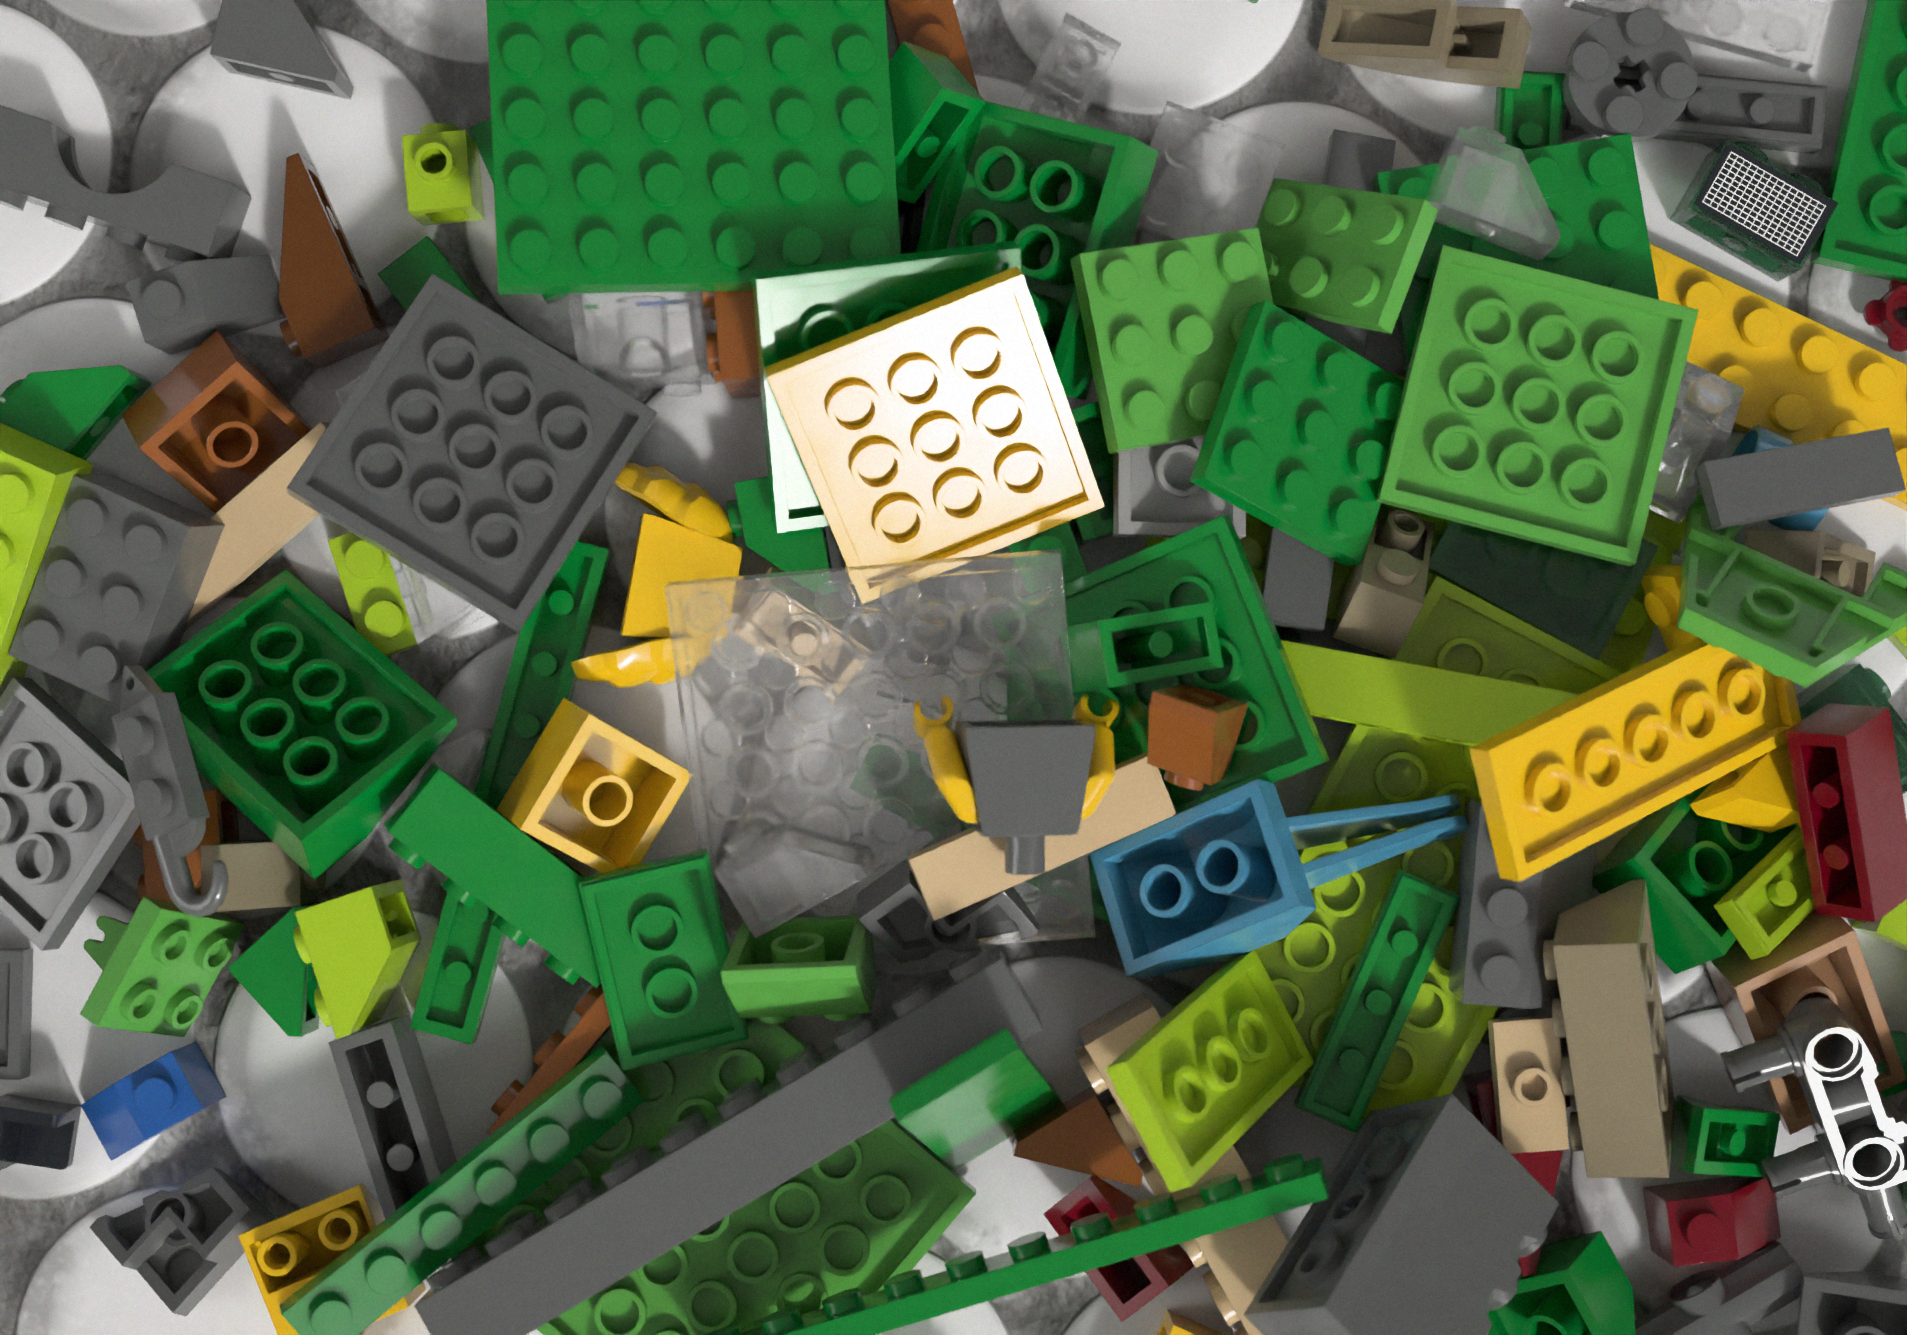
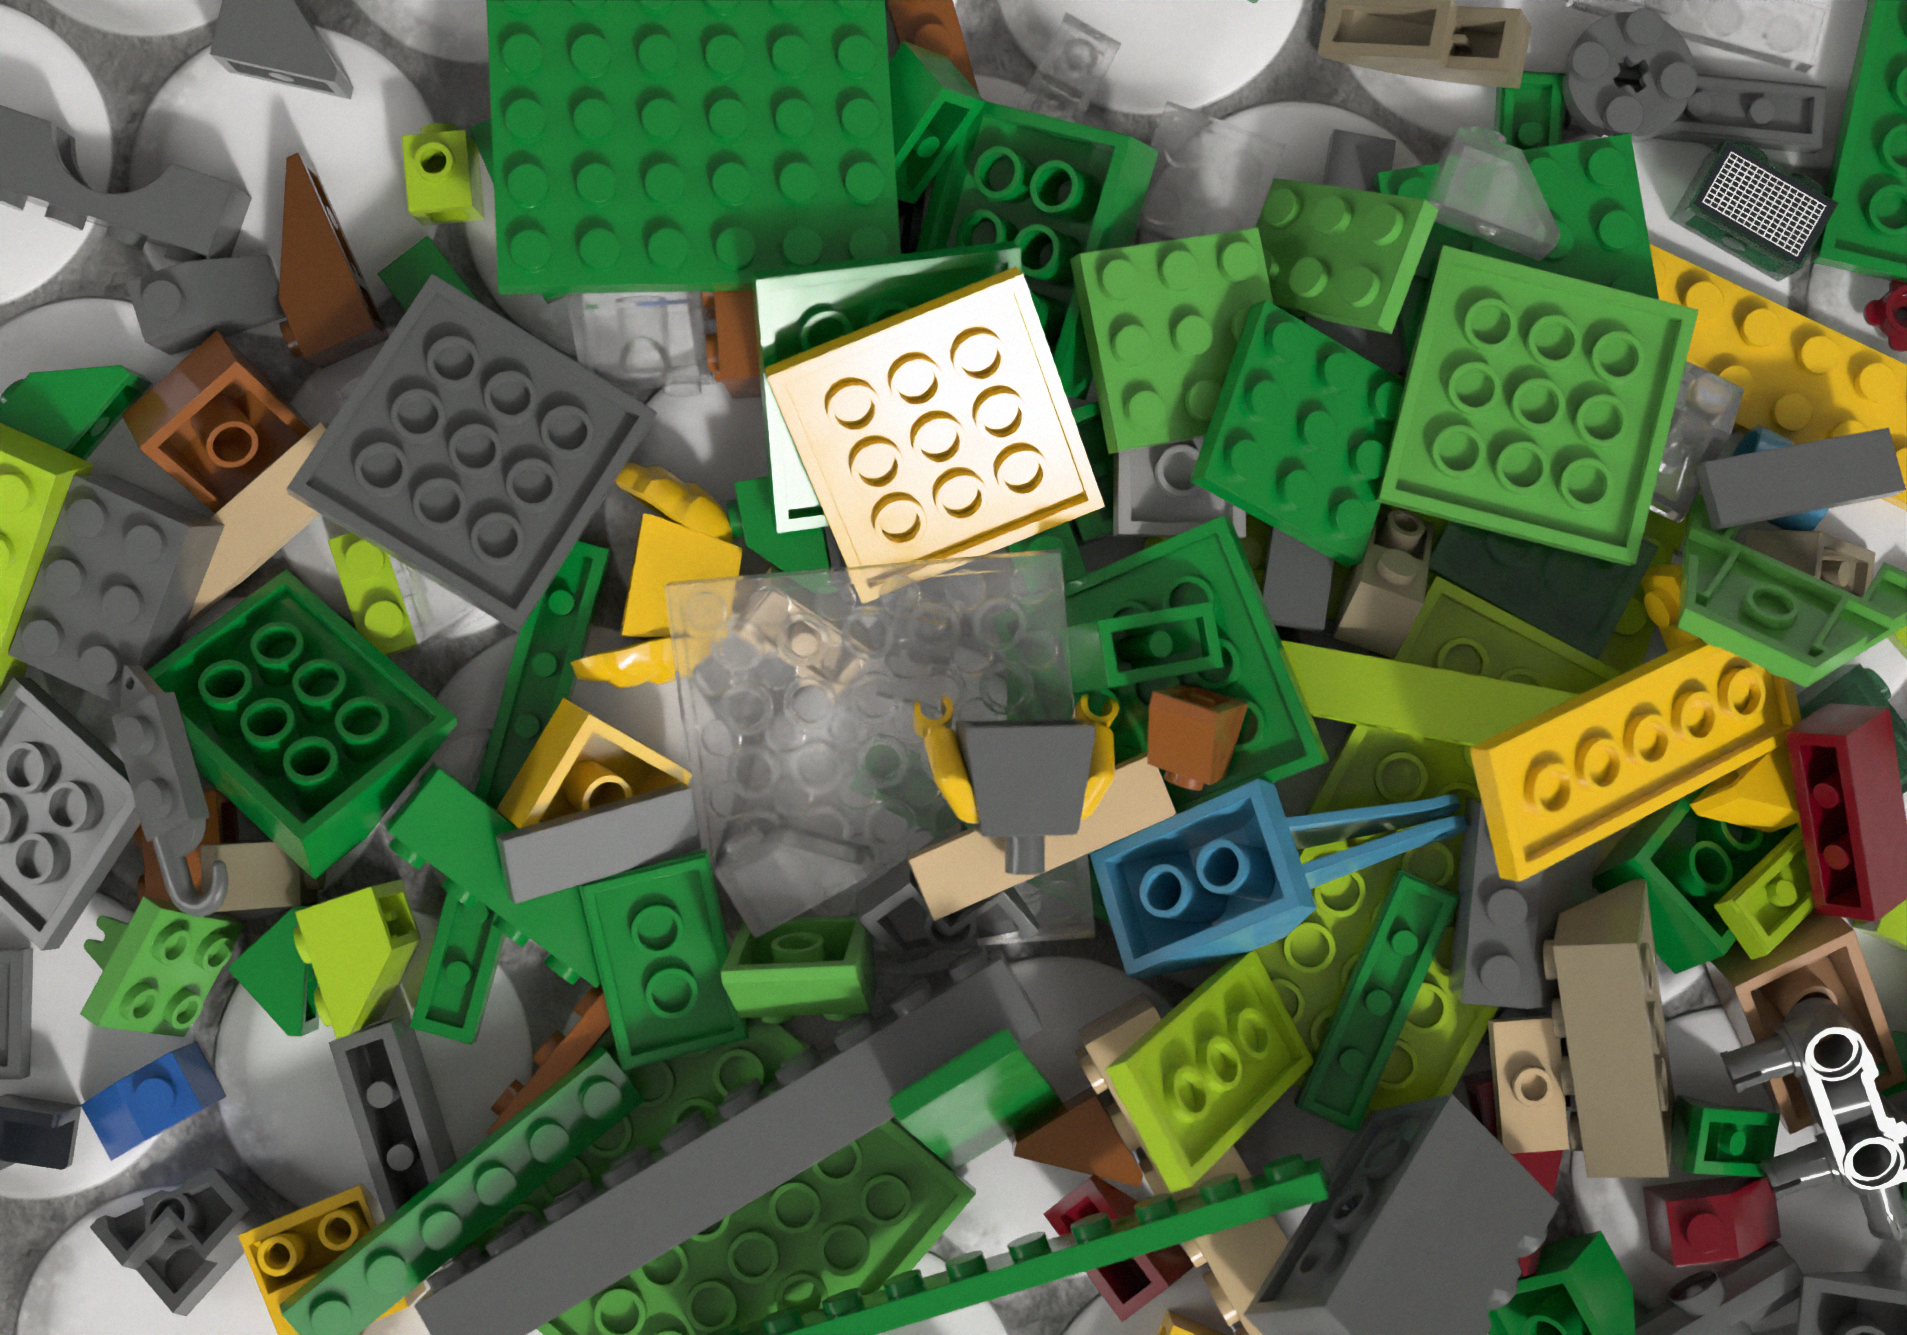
none -> tile [496,782,701,904]

